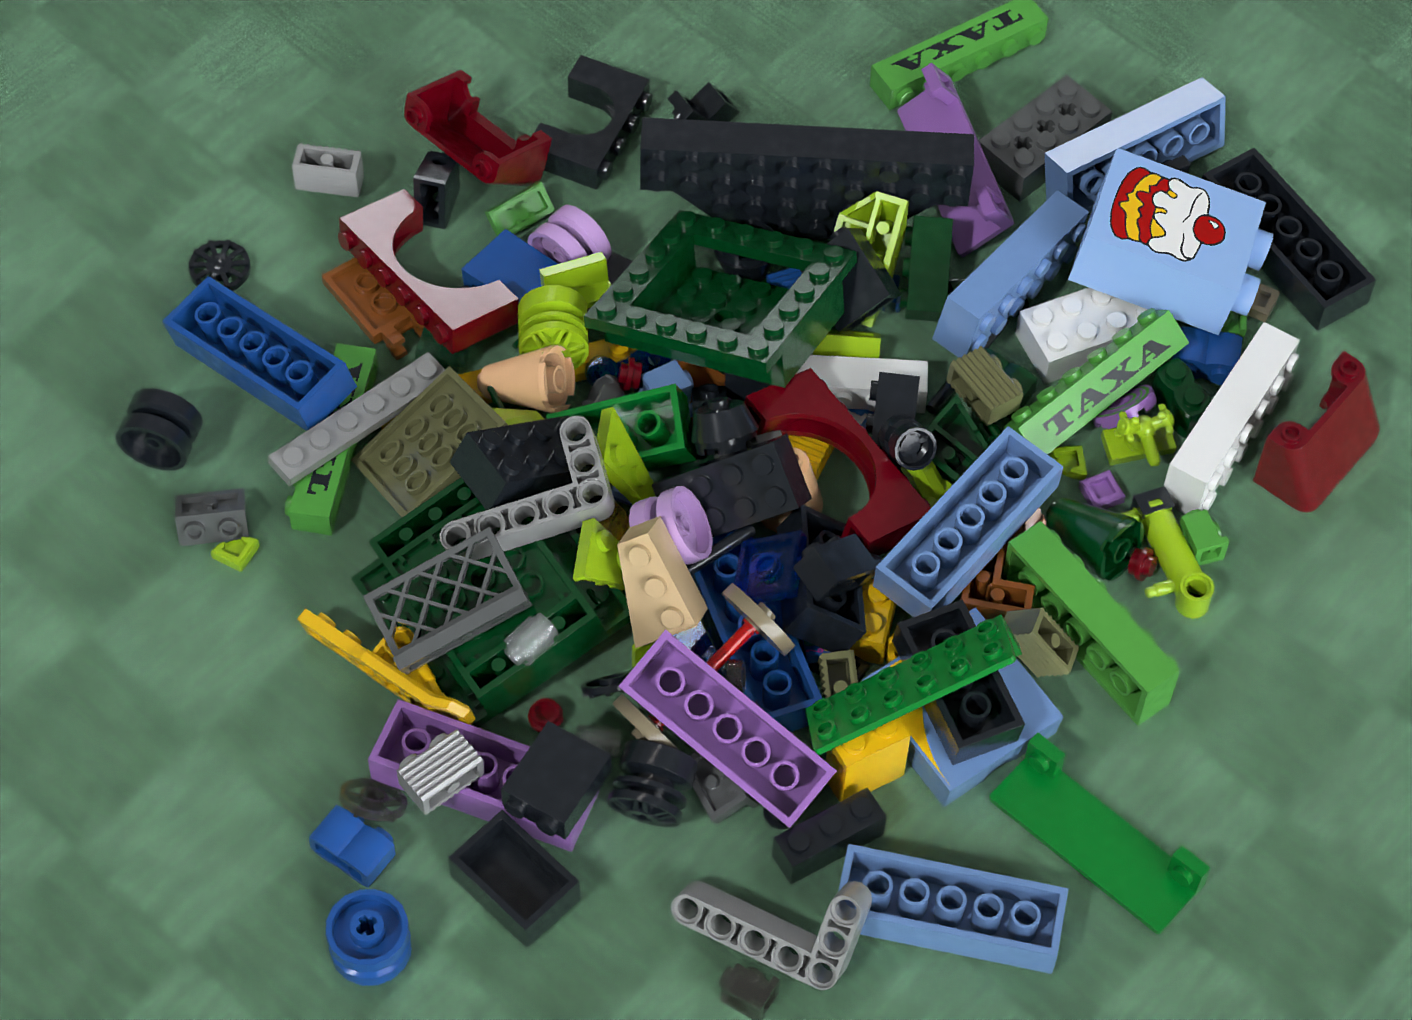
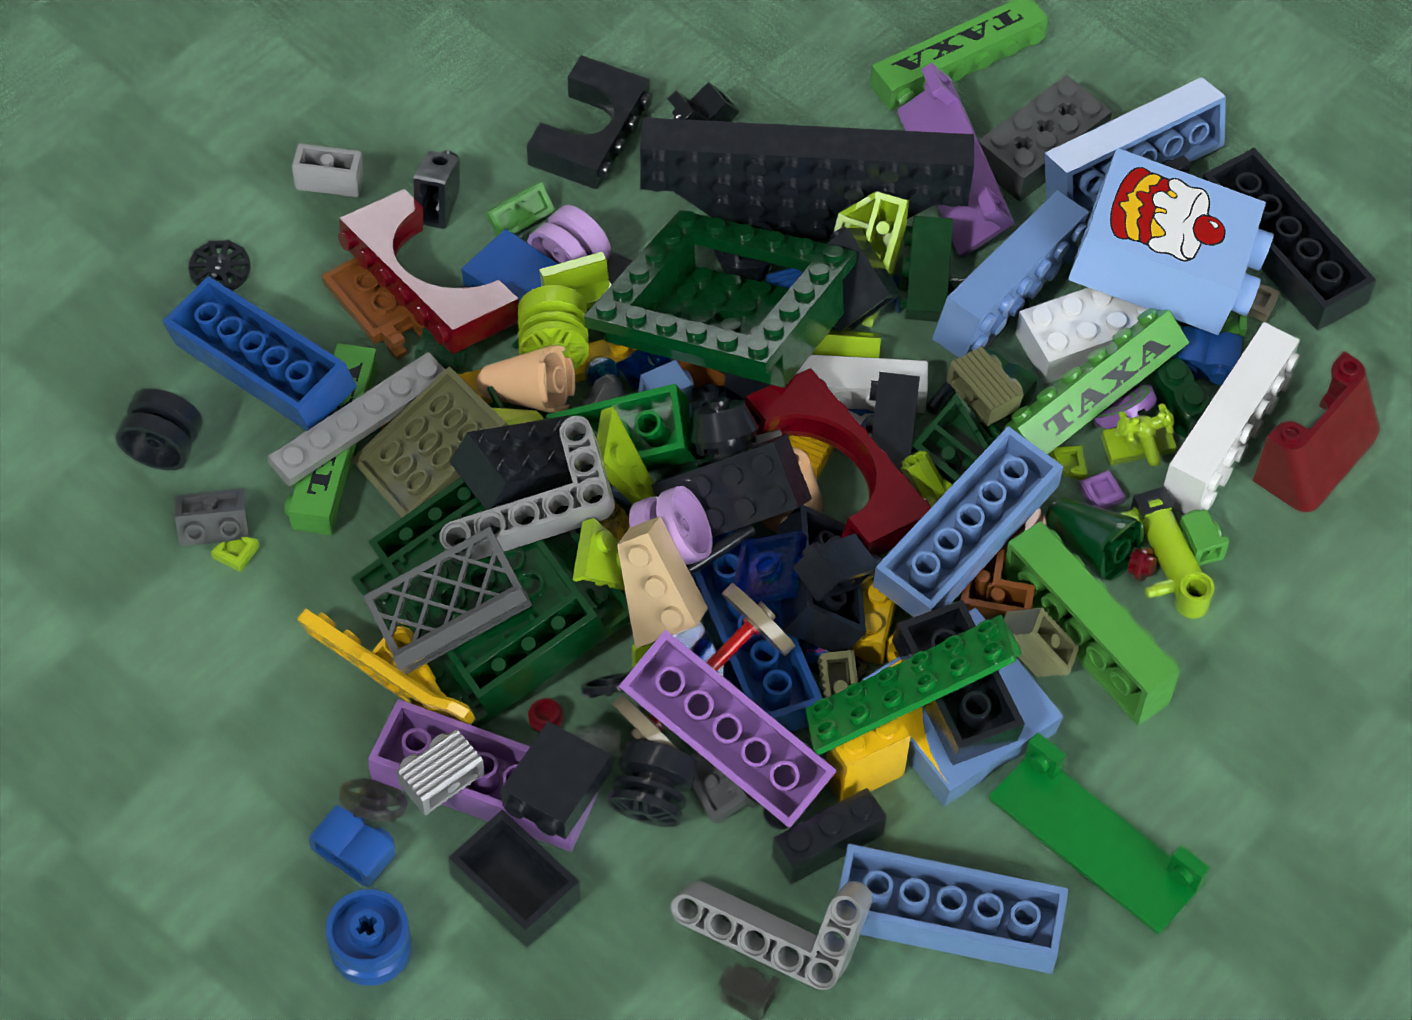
dark red windscreen [404,69,552,187] -> none
clear brick [504,613,558,666] -> none
dark red plate [618,357,642,391] -> none
clear smoke tile [727,659,746,693] -> none
black wheel [878,414,937,471] -> none

